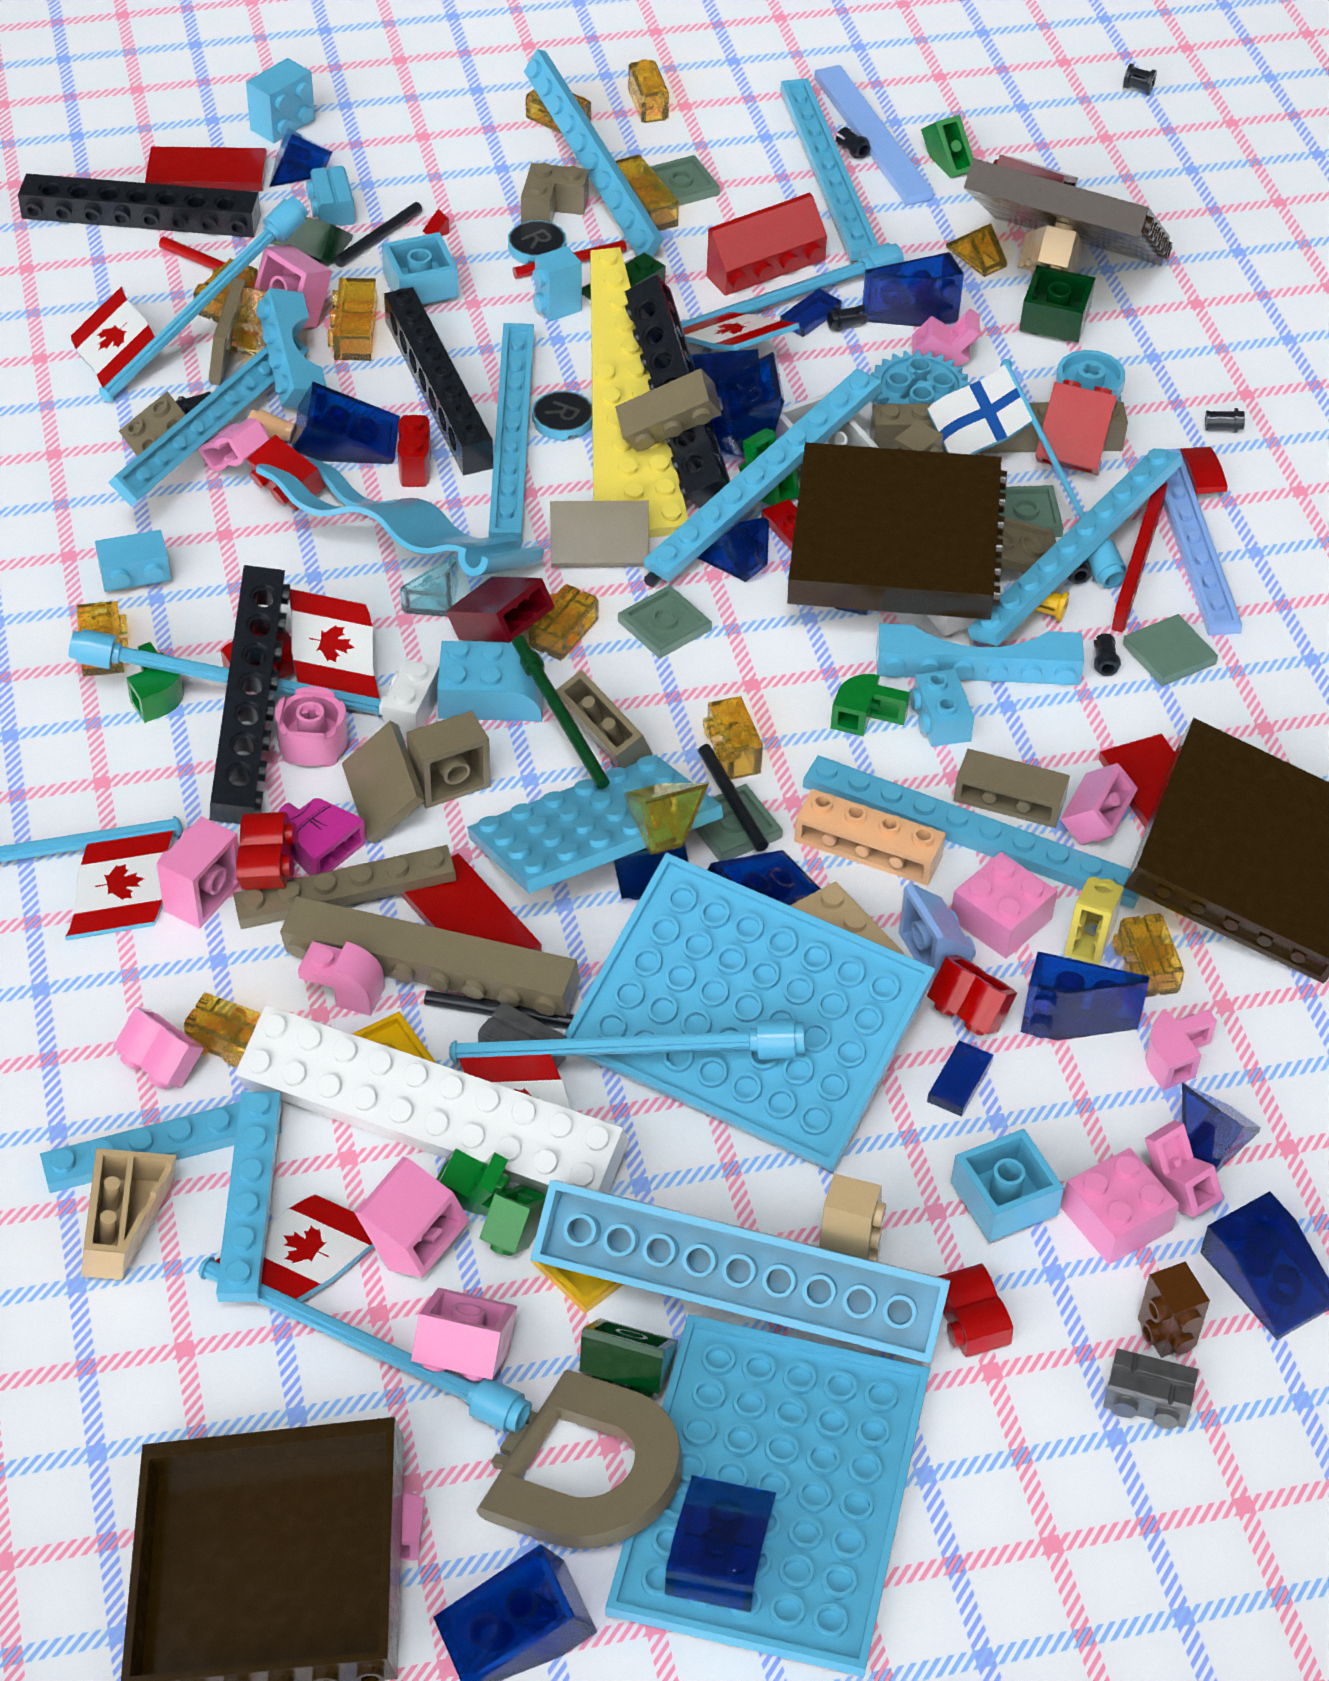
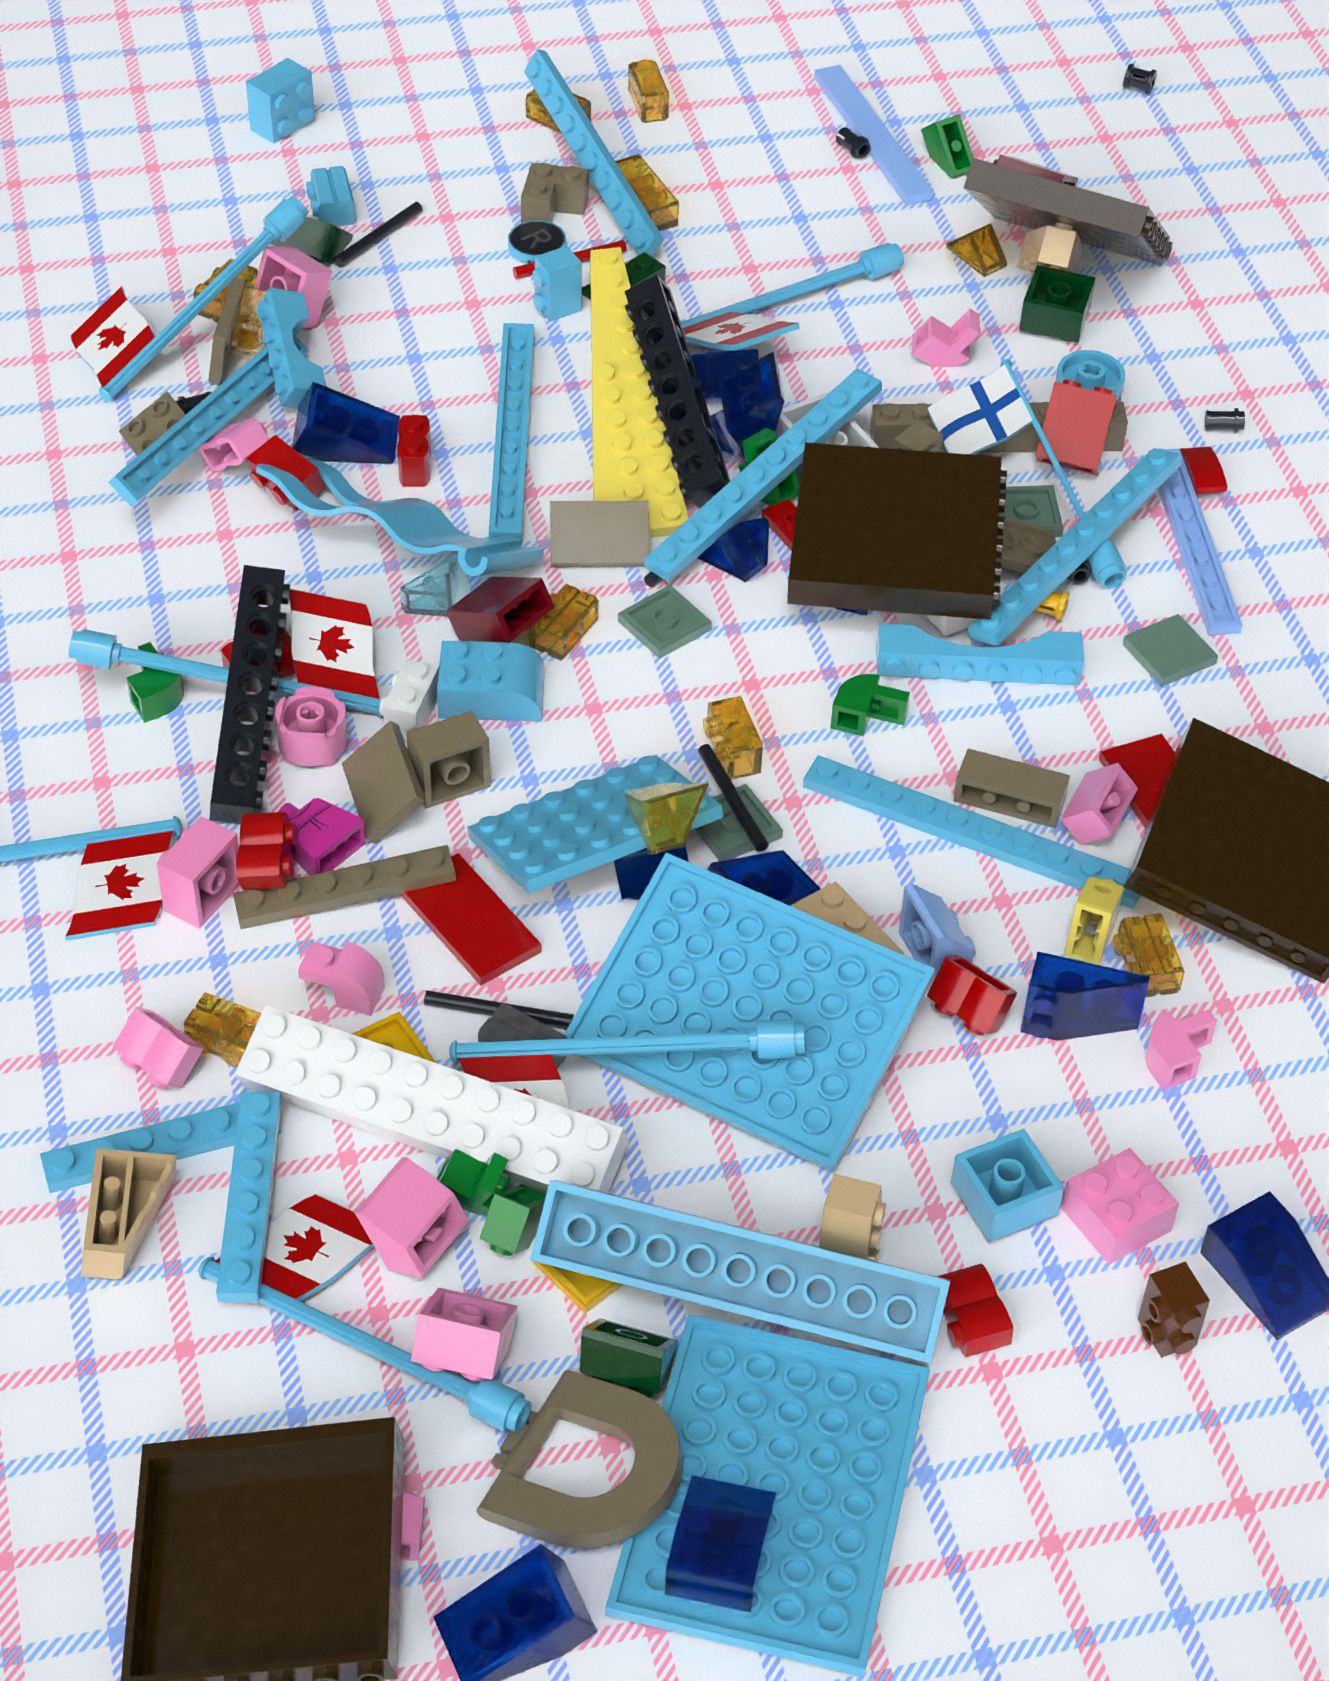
black brick [18,173,261,238] -> none
clear yellow brick [77,601,129,677] -> none
medium azure brick [95,530,171,592] -> none
red tile [145,146,267,191] -> none
red bar [159,236,257,288] -> none
light nougat cone [249,408,295,442] -> none
clear blue slope [269,128,333,187] -> none
dark tan brick [280,896,580,1017] -> none
clear yellow brick [328,278,377,361] -> none
medium azure brick [382,232,459,304] -> none
black brick [384,287,493,476] -> none
red piece [422,209,449,236] -> none
dark green bar [512,635,610,790] -> none
tile [532,391,592,440] -> none
dark tan brick [556,669,653,768] -> none
dark tan brick [615,368,722,452] -> none
sand green tile [643,155,720,209] -> none
red slope [706,192,827,296] -> none
medium azure plate [780,78,879,261] -> none
clear blue tile [780,288,842,337] -> none
light nougat brick [794,789,946,886] -> none
black pin [827,305,867,331] -> none
clear blue slope [861,252,964,327] -> none
medium azure gear [871,350,971,404] -> none
medium azure brick [909,669,974,747] -> none
clear blue tile [927,1040,994,1117] -> none
bright pink brick [951,852,1058,959] -> none
black pin [1094,633,1121,676] -> none
flat silver brick [1103,1348,1199,1429] -> none
red tile [1111,481,1168,633] -> none
bright pink brick [1145,1120,1223,1218] -> none
clear blue slope [1182,1082,1261,1173] -> none

